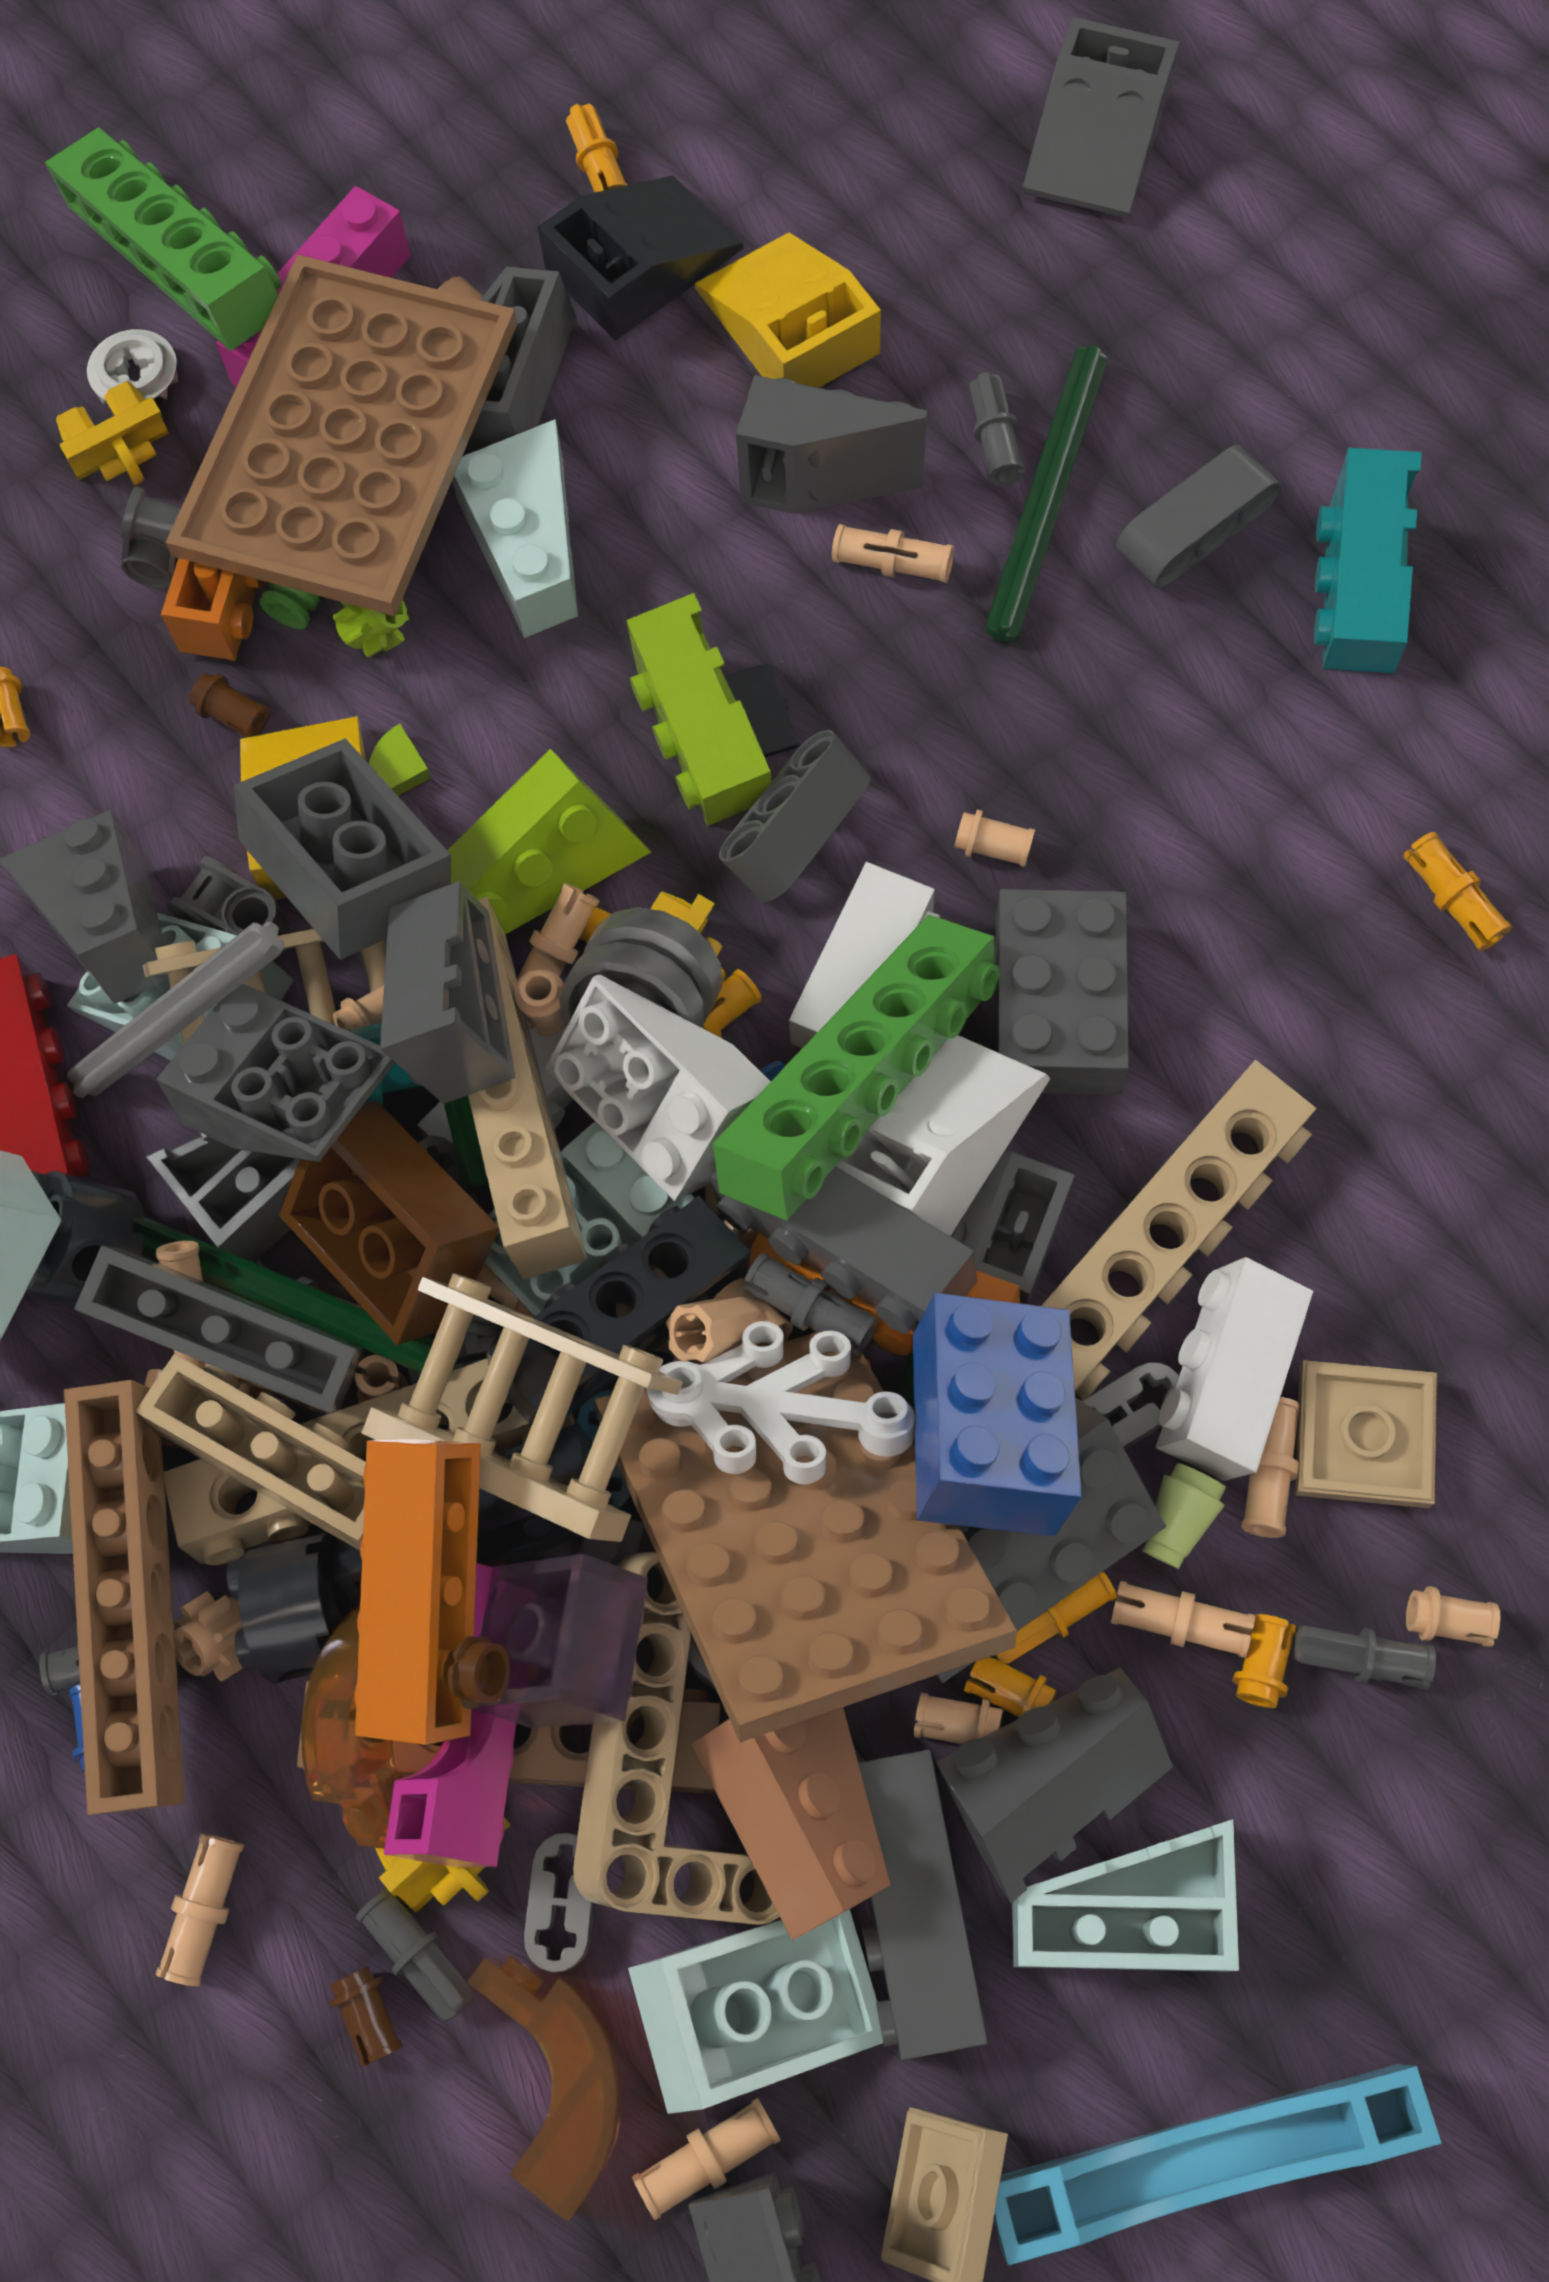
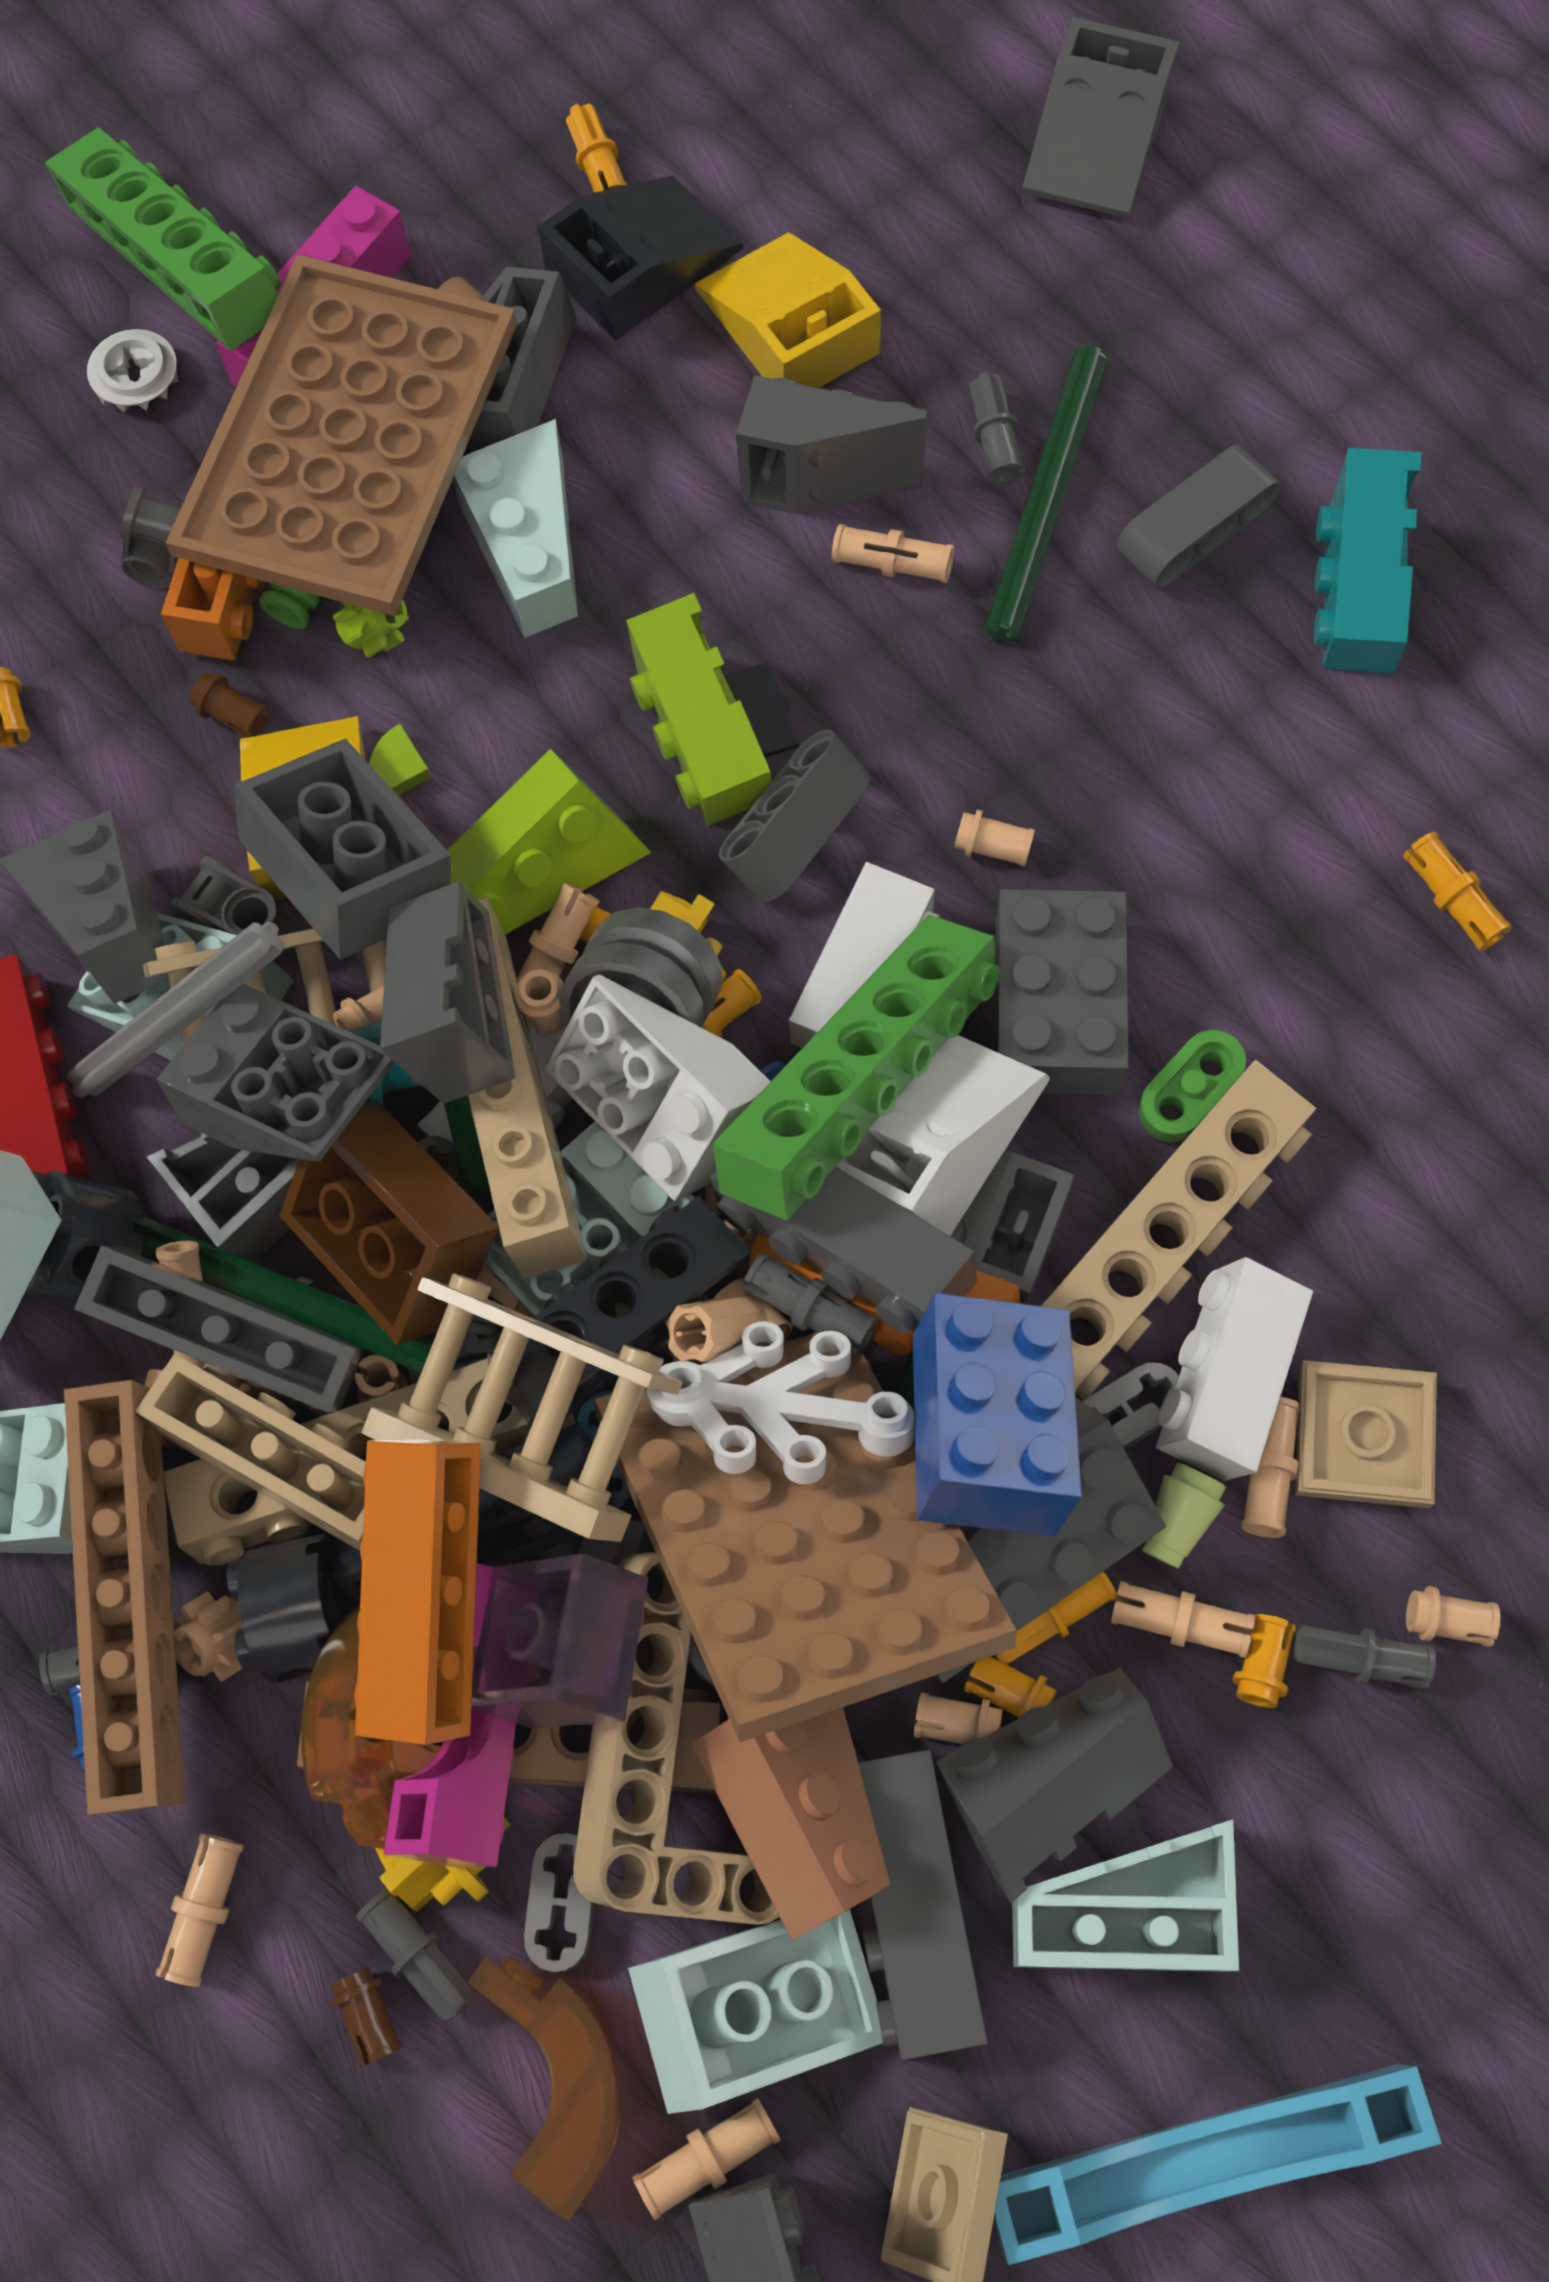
yellow hips [56,381,169,486] -> none
reddish brown plate [444,1636,511,1709] -> none
none -> bright green plate [1139,1030,1246,1142]

